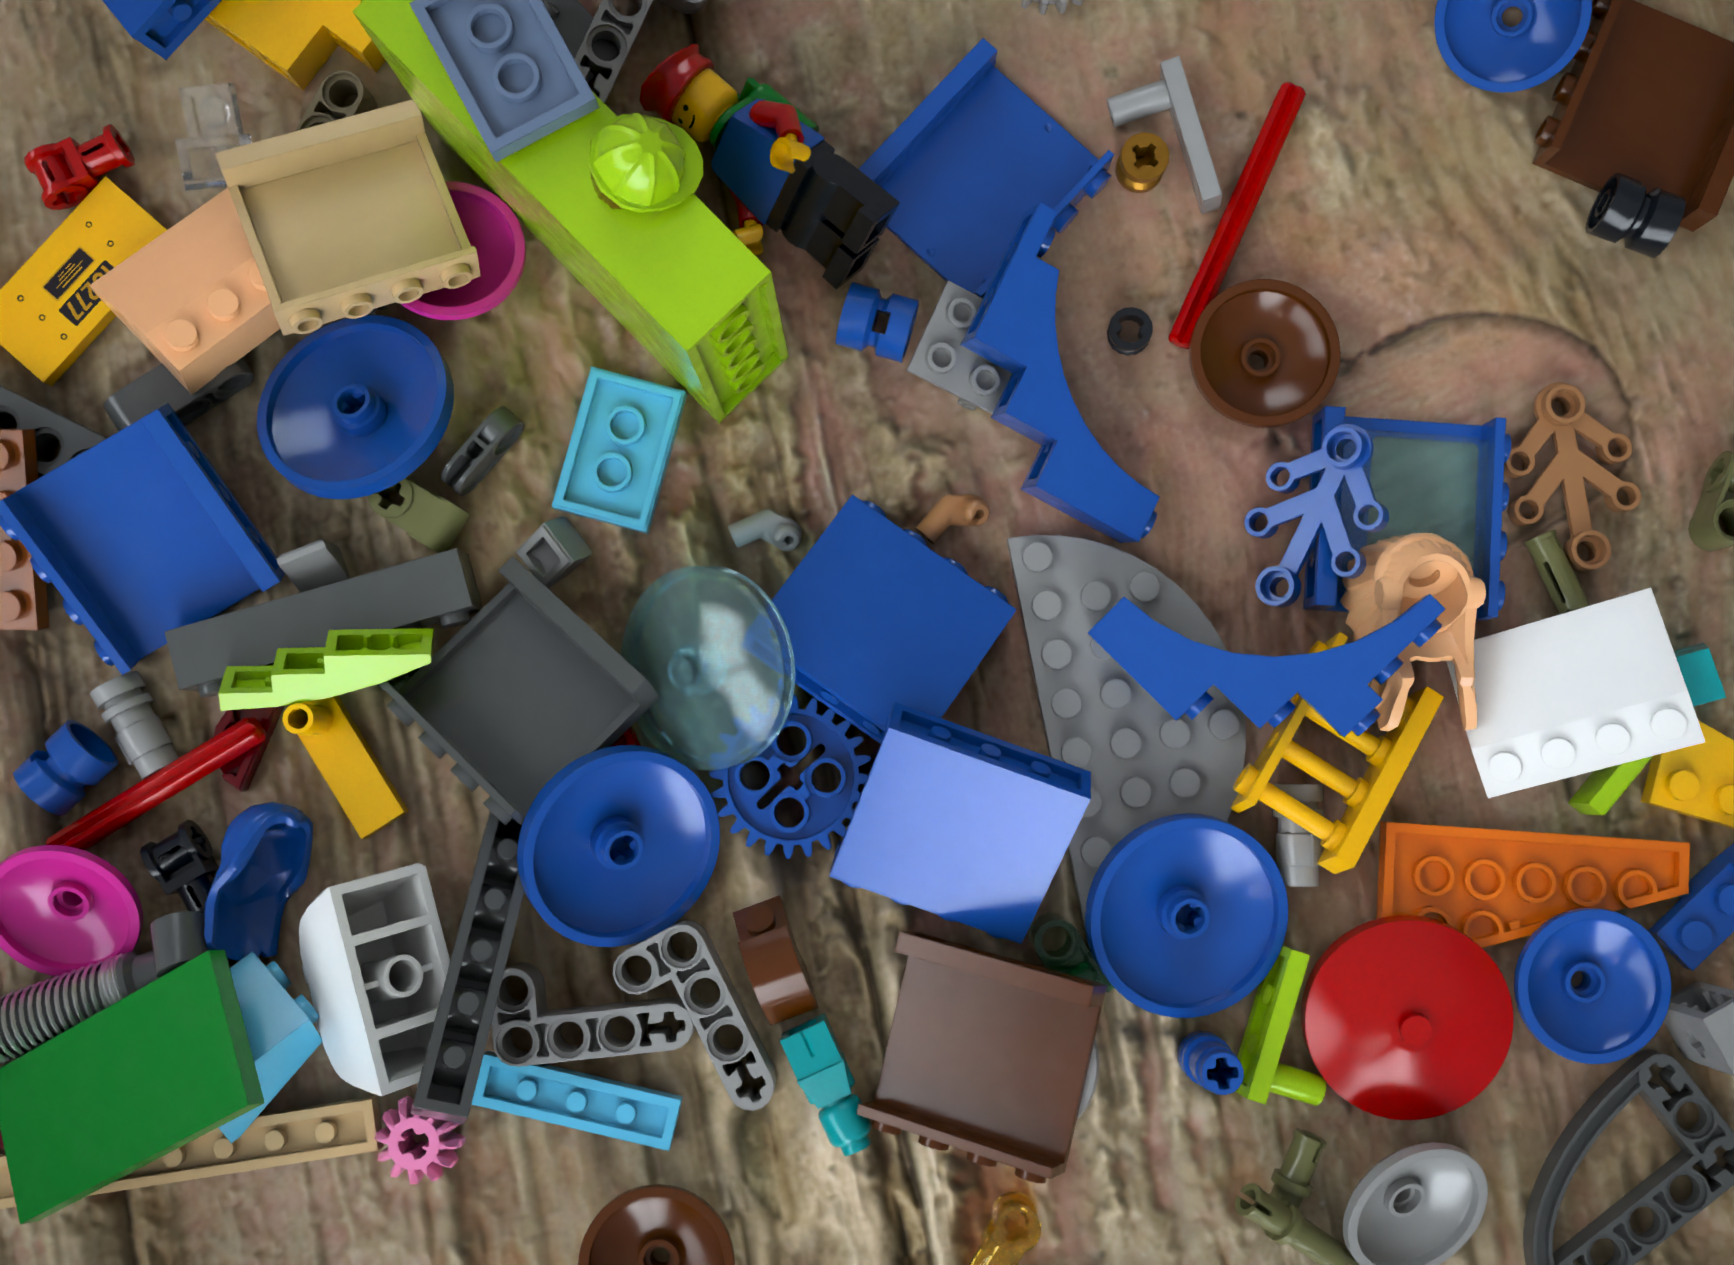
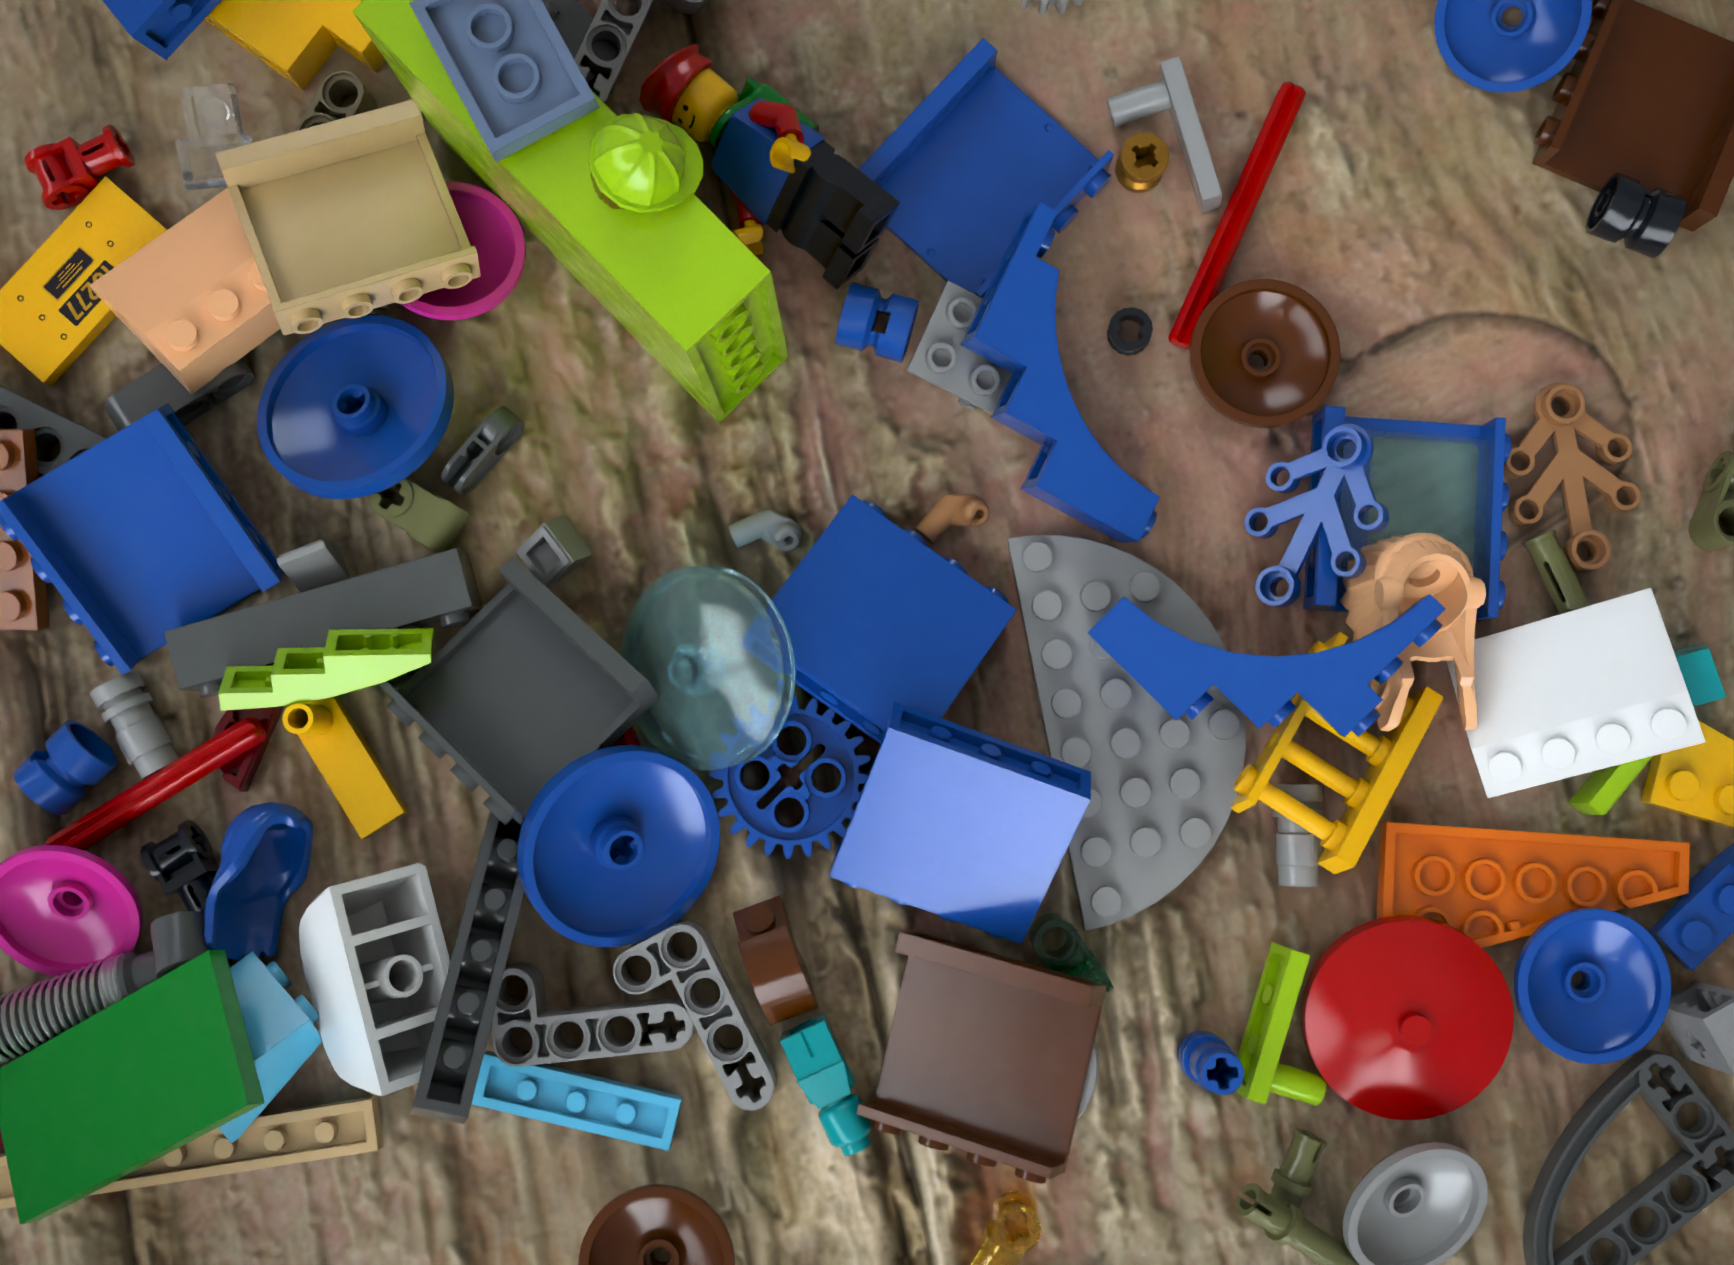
bright pink gear [374,1096,466,1185] -> none
medium azure tile [551,366,687,534] -> none
blue dish [1085,813,1288,1018] -> none

